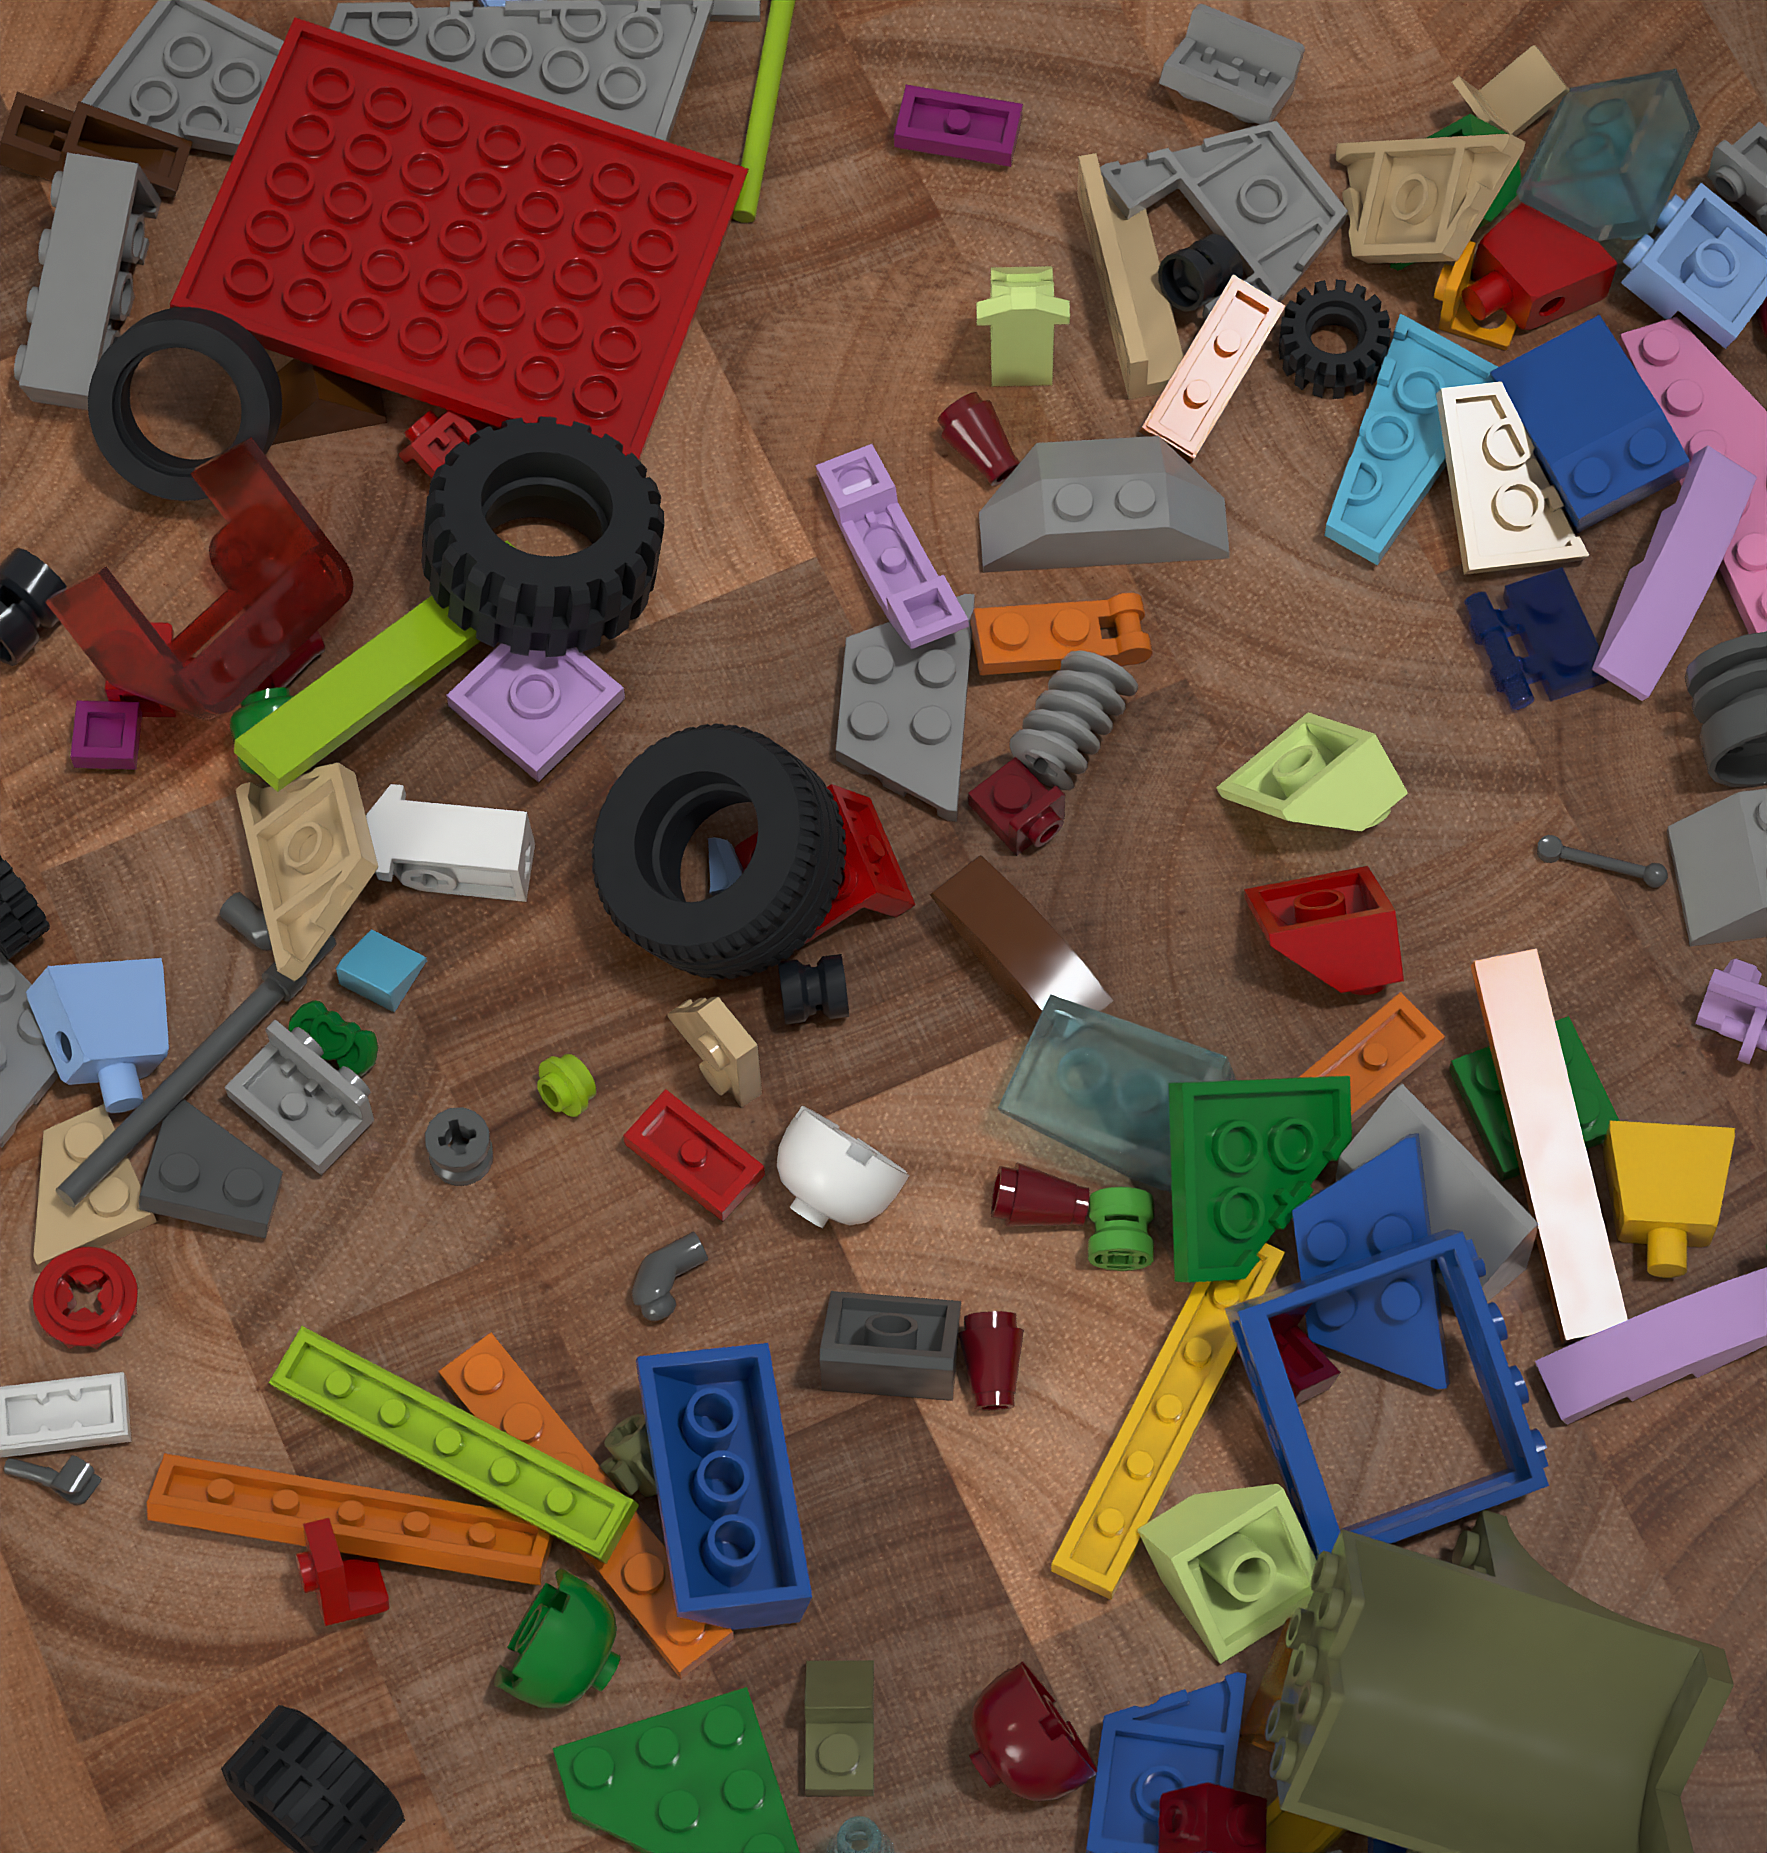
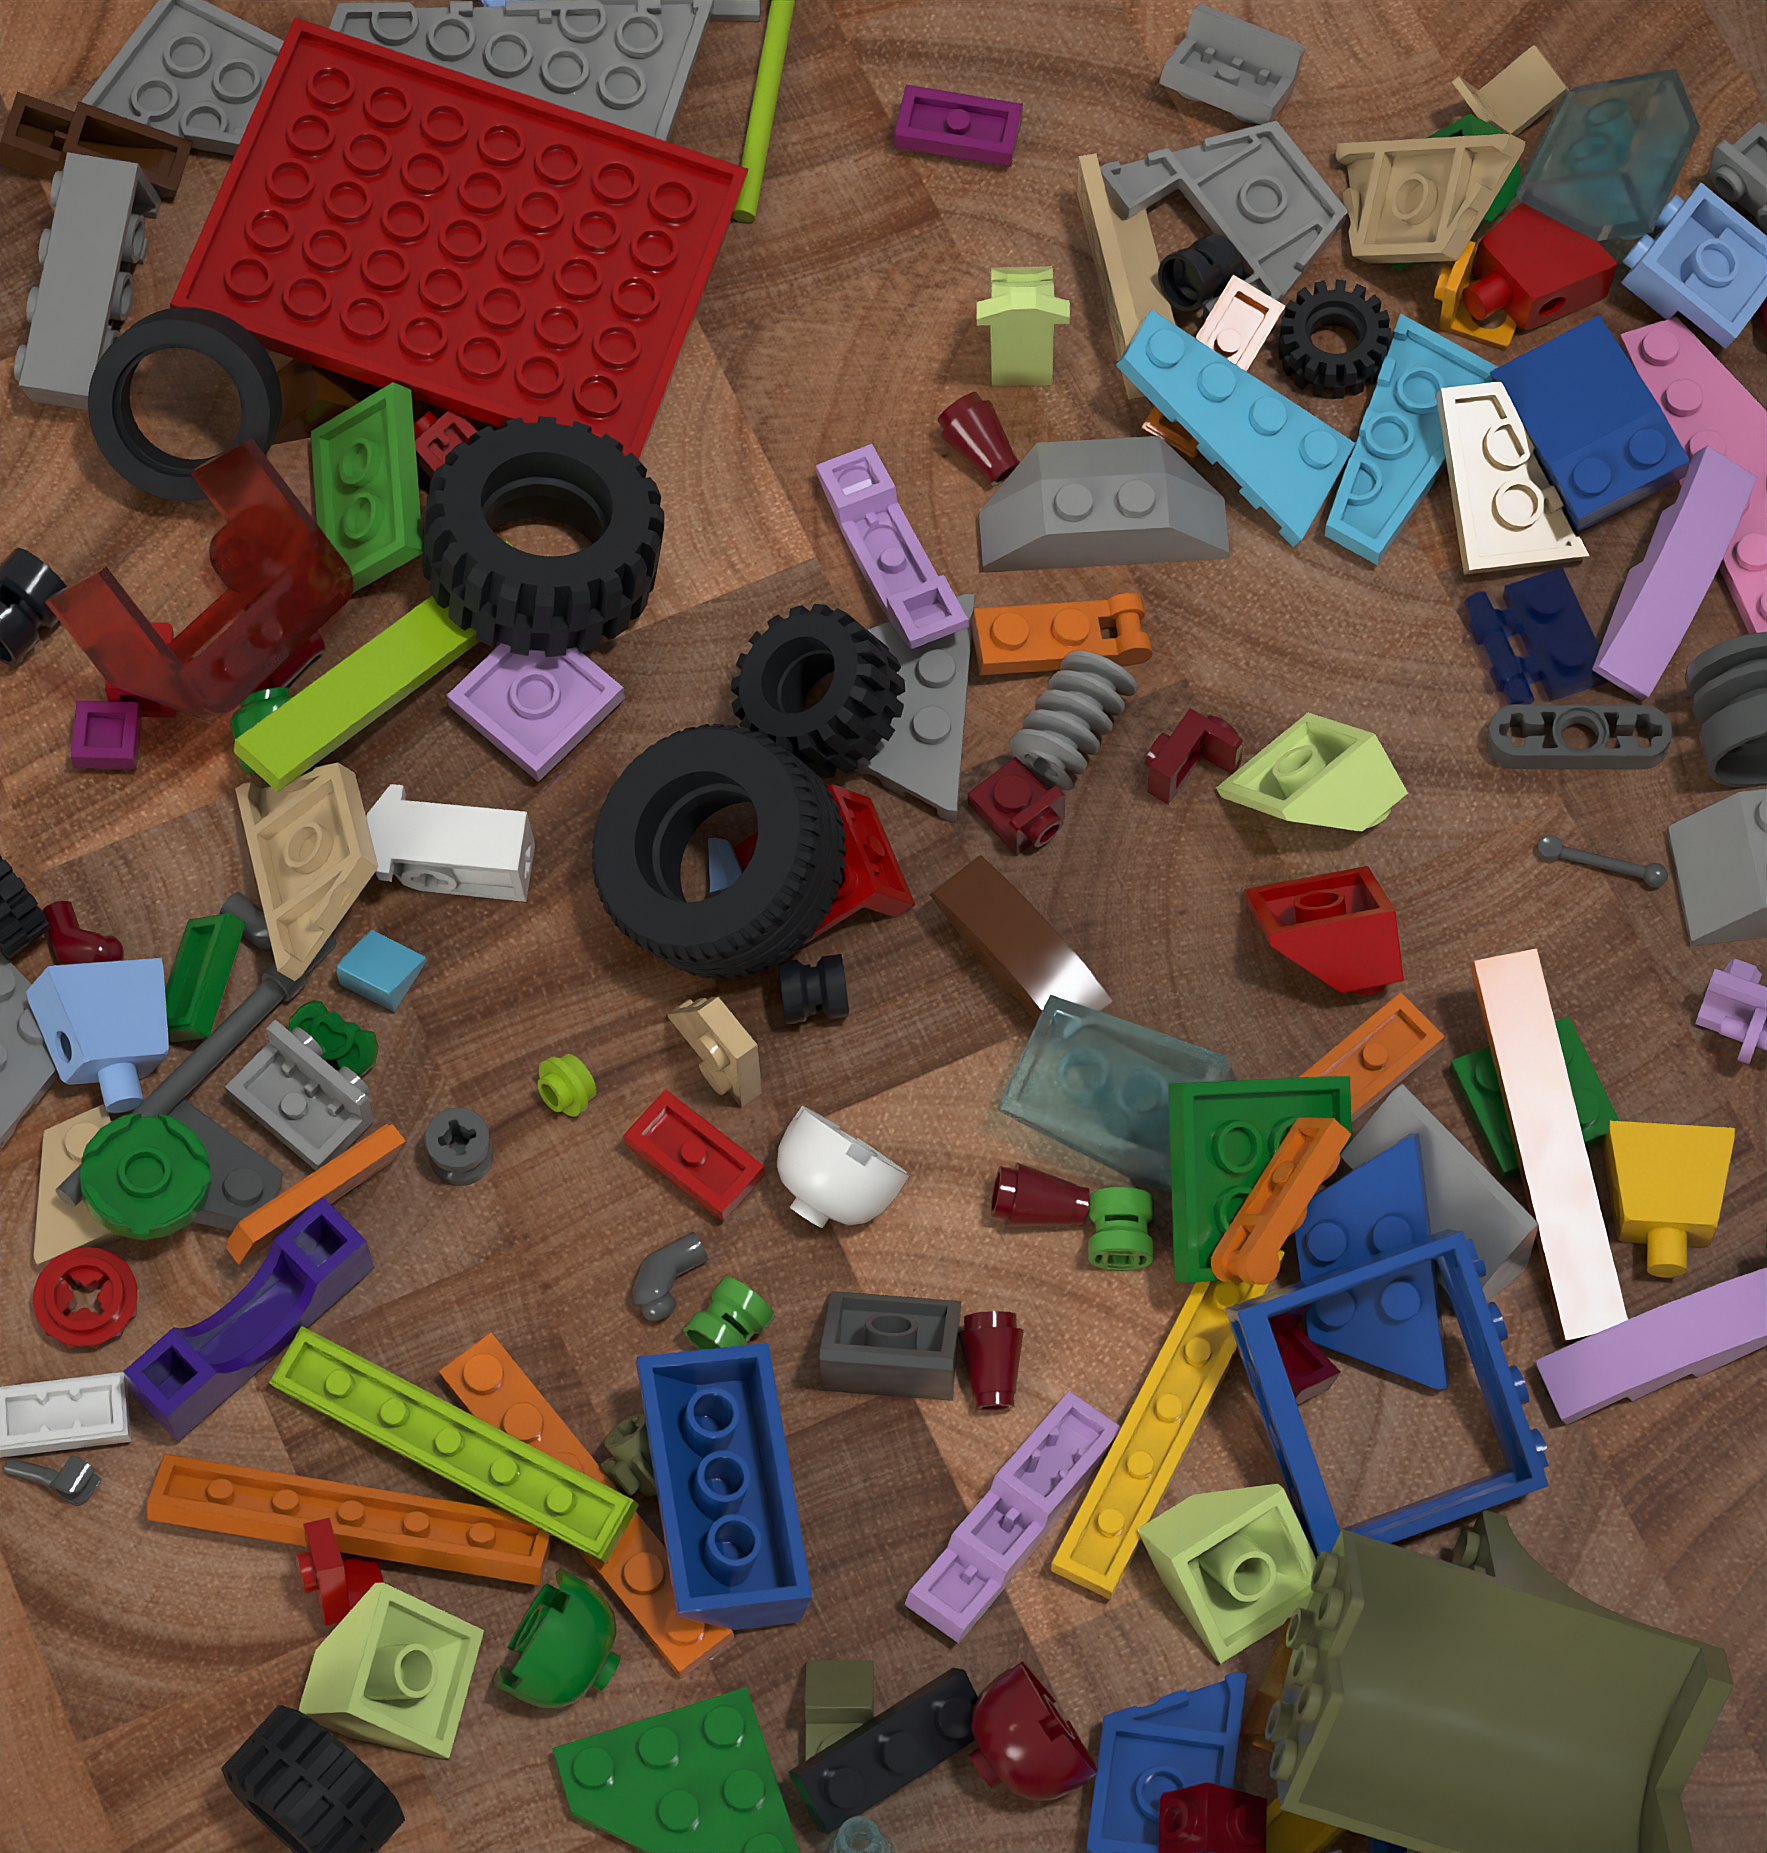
none -> dark red arm [42,901,124,965]
none -> green tile [79,1113,212,1240]
none -> dark purple arch [123,1197,375,1442]
none -> green tile [165,913,246,1043]
none -> orange tile [226,1123,406,1265]
none -> yellowish green slope [298,1583,484,1759]
none -> bright green plate [311,382,424,600]
none -> bright green wheel [683,1276,775,1350]
none -> black tyre [731,604,906,778]
none -> black plate [789,1667,978,1834]
none -> lavender slope [905,1391,1121,1643]
none -> medium azure wing [1116,310,1356,547]
none -> dark red bracket [1144,708,1243,805]
none -> orange plate [1211,1117,1351,1285]
none -> dark grey beam [1487,704,1672,770]

